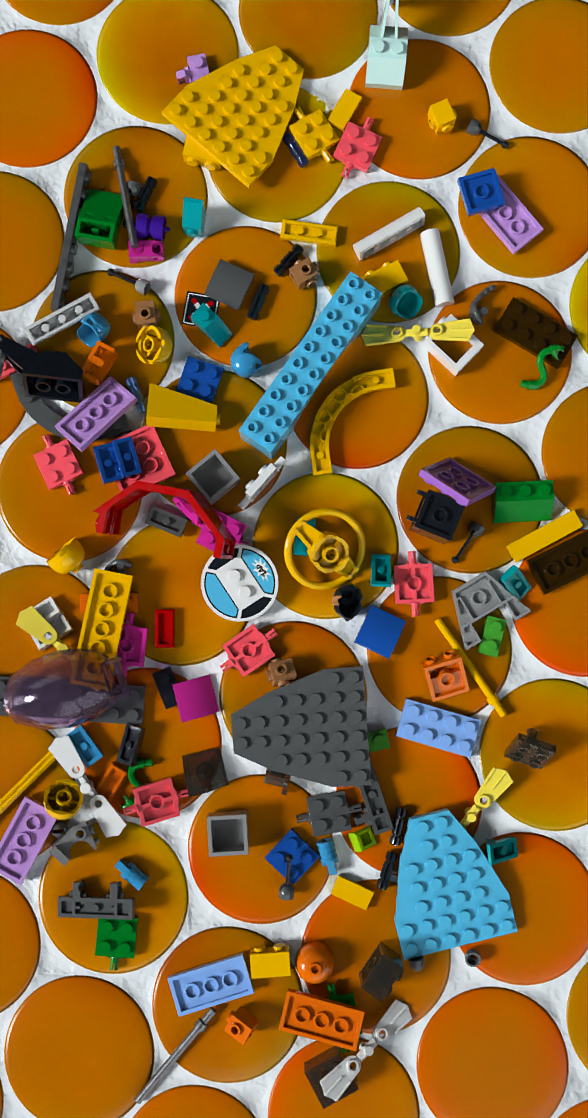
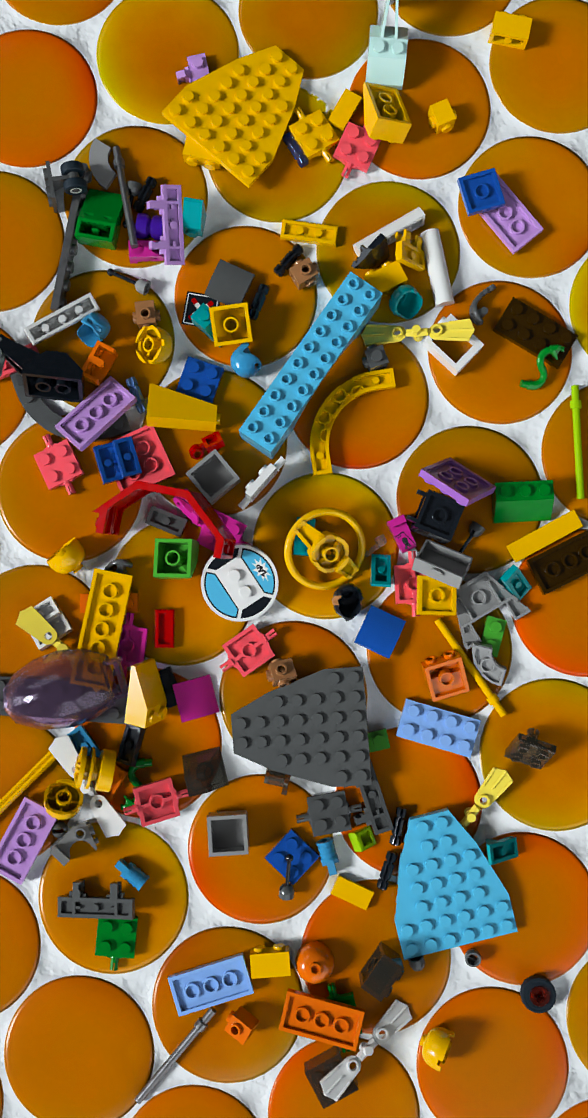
hinge [466,118,509,149] -> none
none -> plate [43,160,87,213]
none -> yellow wheel [74,746,116,792]
none -> light grey tile [89,138,117,191]
none -> yellow slope [124,658,167,729]
none -> lavender hinge [146,184,185,265]
none -> bright green slope [153,538,199,580]
none -> red plate [189,431,225,460]
none -> yellow slope [209,302,253,347]
none -> black slope [352,233,390,269]
none -> dark grey brick [361,344,389,372]
none -> yellow slope [363,82,412,144]
none -> clear hand [365,534,387,557]
none -> dark pink leg [386,514,417,553]
none -> yellow plate [395,229,425,272]
none -> light grey container [412,539,473,589]
none -> yellow plate [416,576,457,616]
none -> yellow cylinder [419,1027,455,1072]
none -> light grey tile [472,641,507,687]
none -> yellow brick [488,11,533,50]
none -> black wheel [520,975,556,1013]
none -> lime bar [570,385,585,499]

